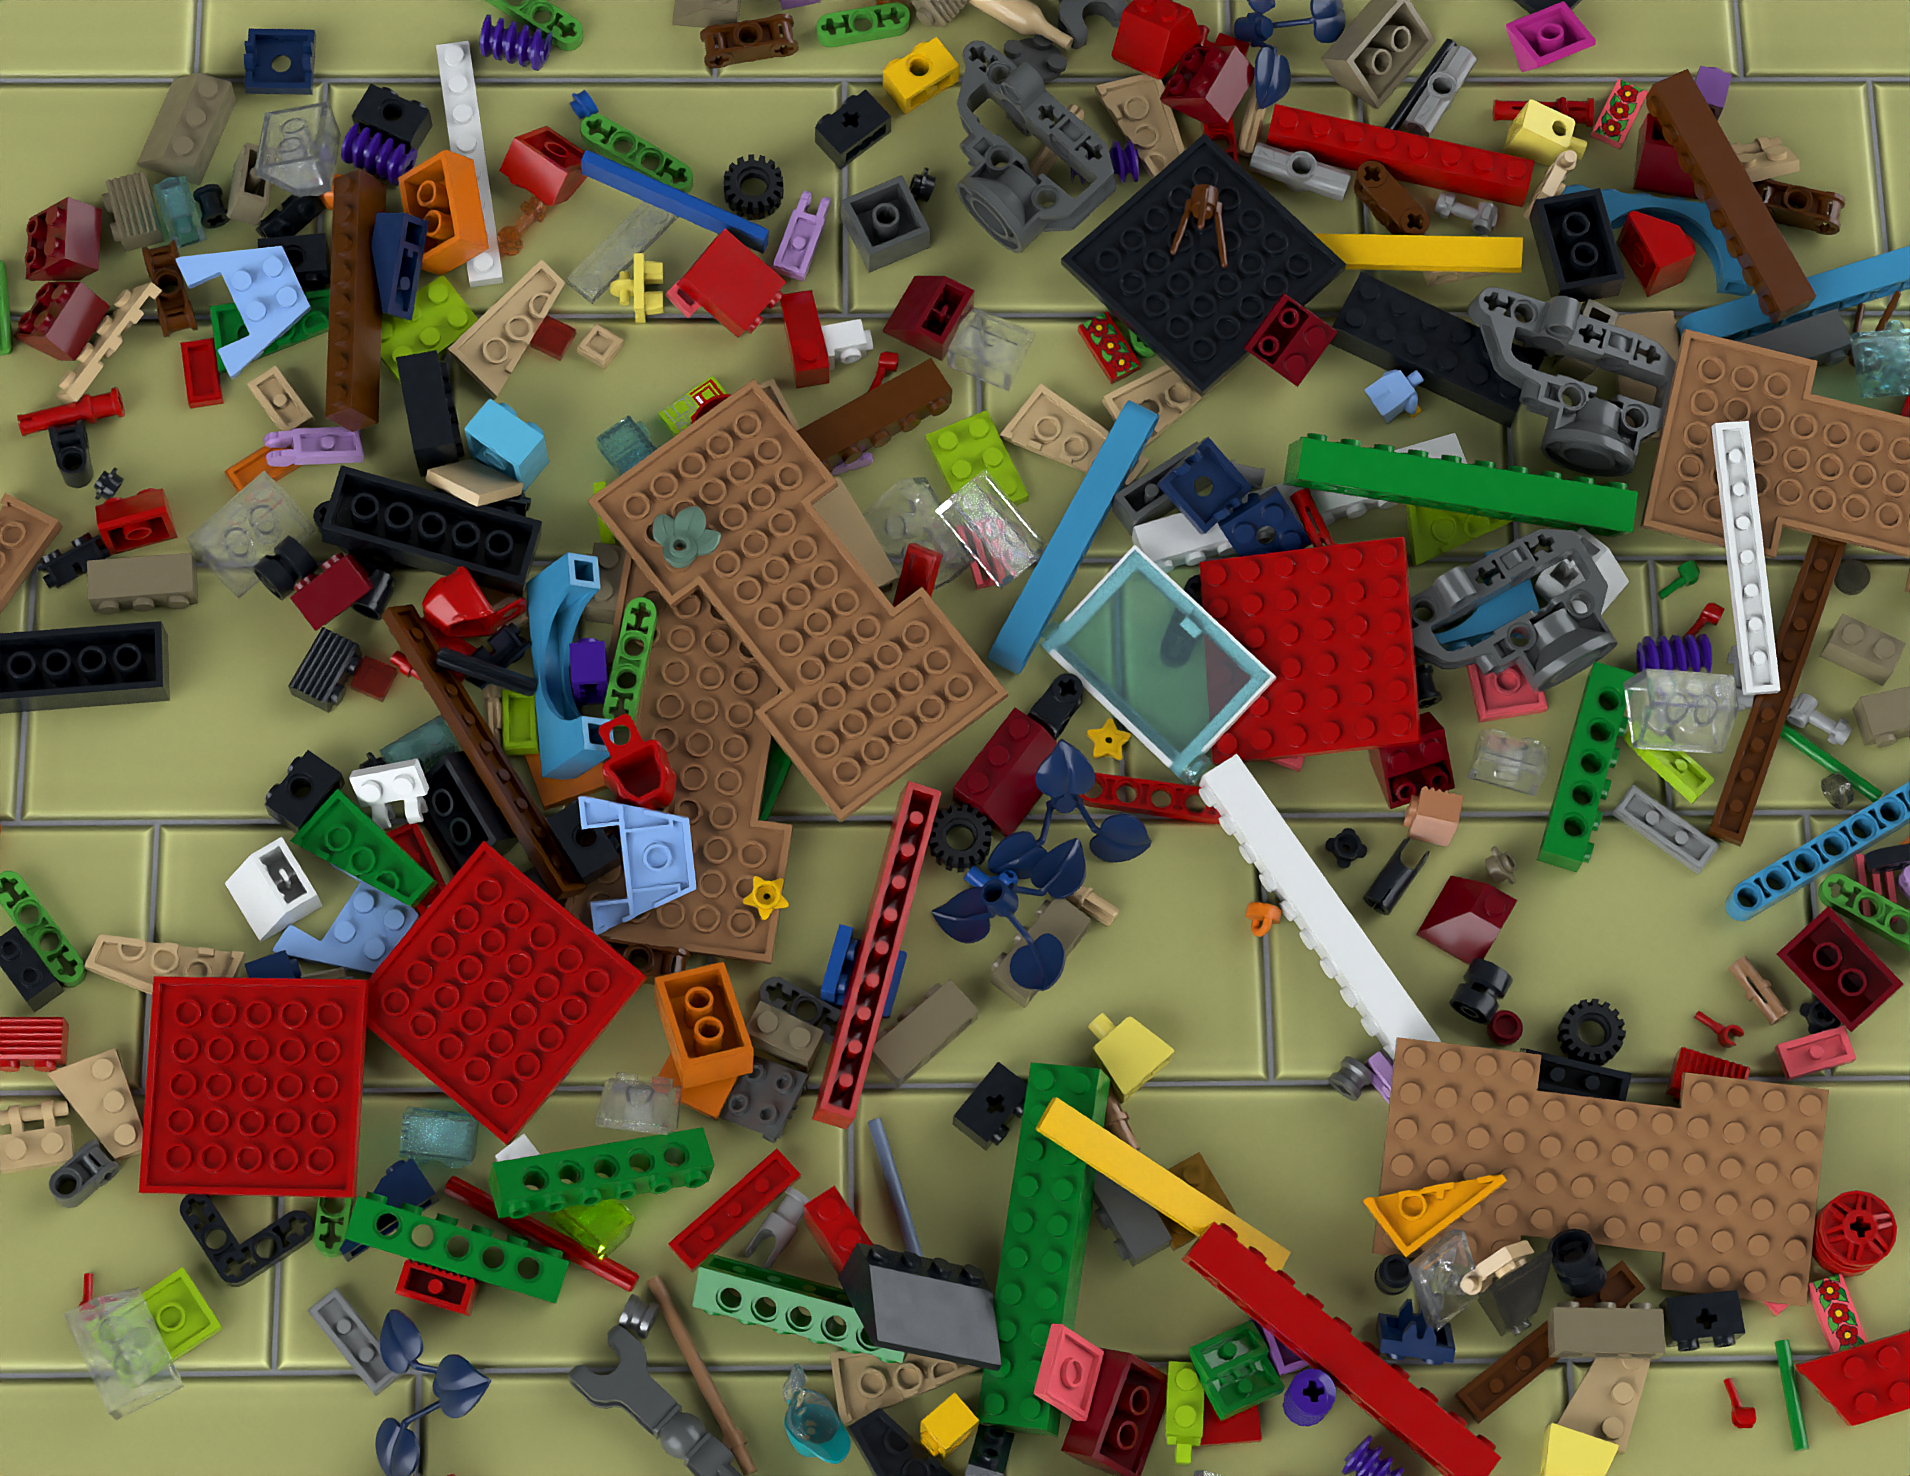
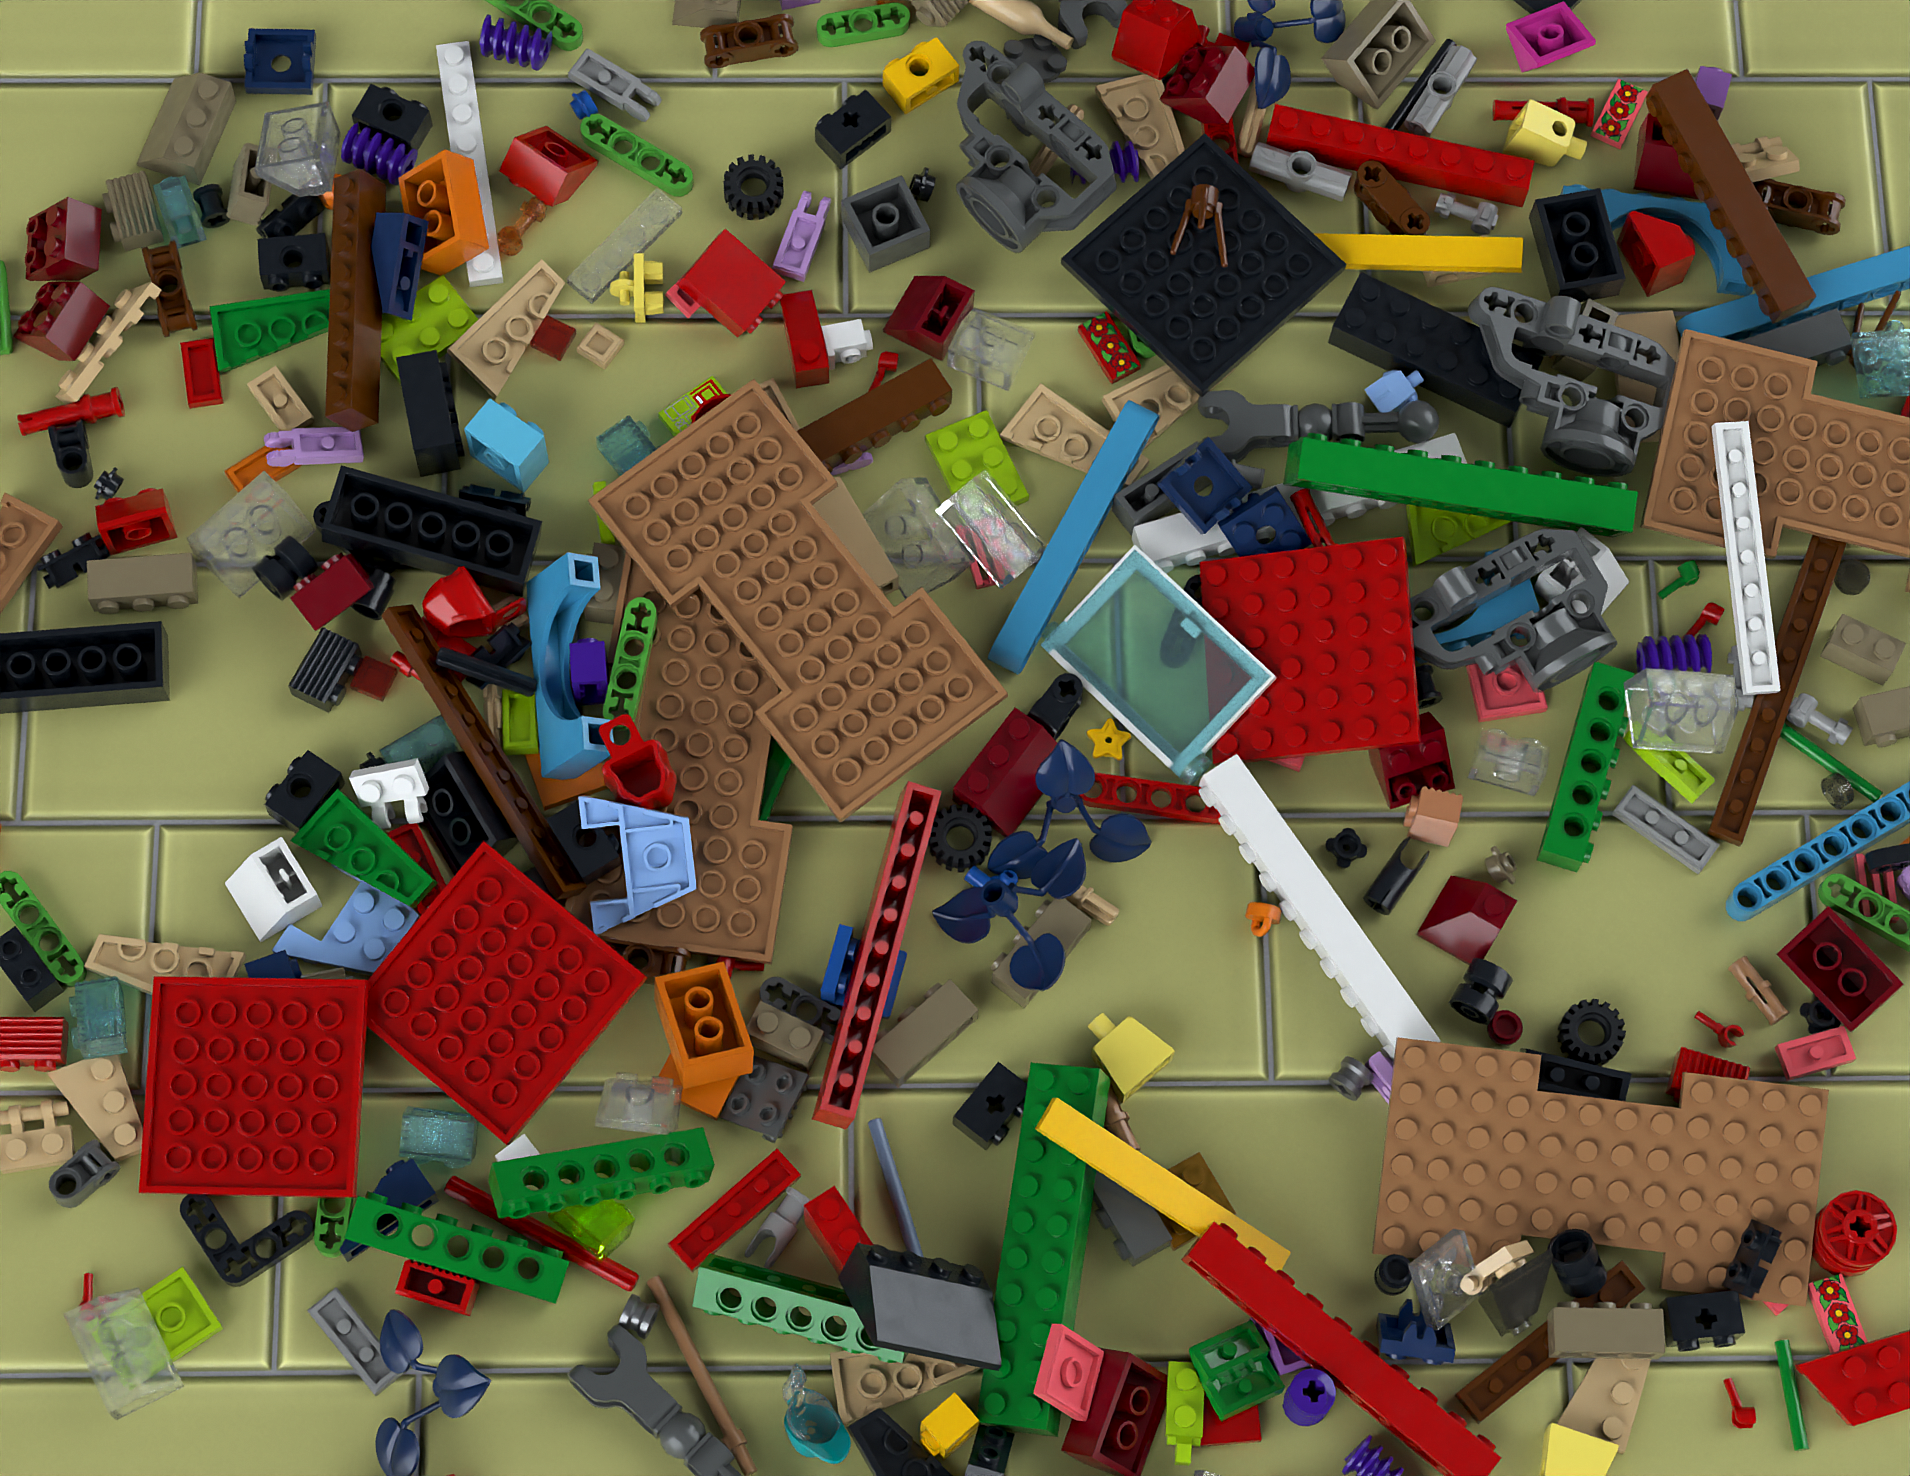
light blue wing [175,246,311,379] -> none
tan tile [425,458,524,507] -> none
blue tile [581,150,769,254] -> none
sand green plate [653,506,721,568] -> none
yellow plate [743,876,789,920] -> none
red tile [893,543,943,607] -> none
dark red slope [1243,292,1338,387] -> none
light orange wing [1363,1174,1507,1258] -> none
tan plate [1522,150,1577,220] -> none
none -> clear light blue brick [69,976,128,1060]
none -> light grey hinge [568,48,662,122]
none -> red hand [716,956,764,979]
none -> dark grey piece [1197,390,1440,463]
none -> black hinge [1722,1219,1782,1299]

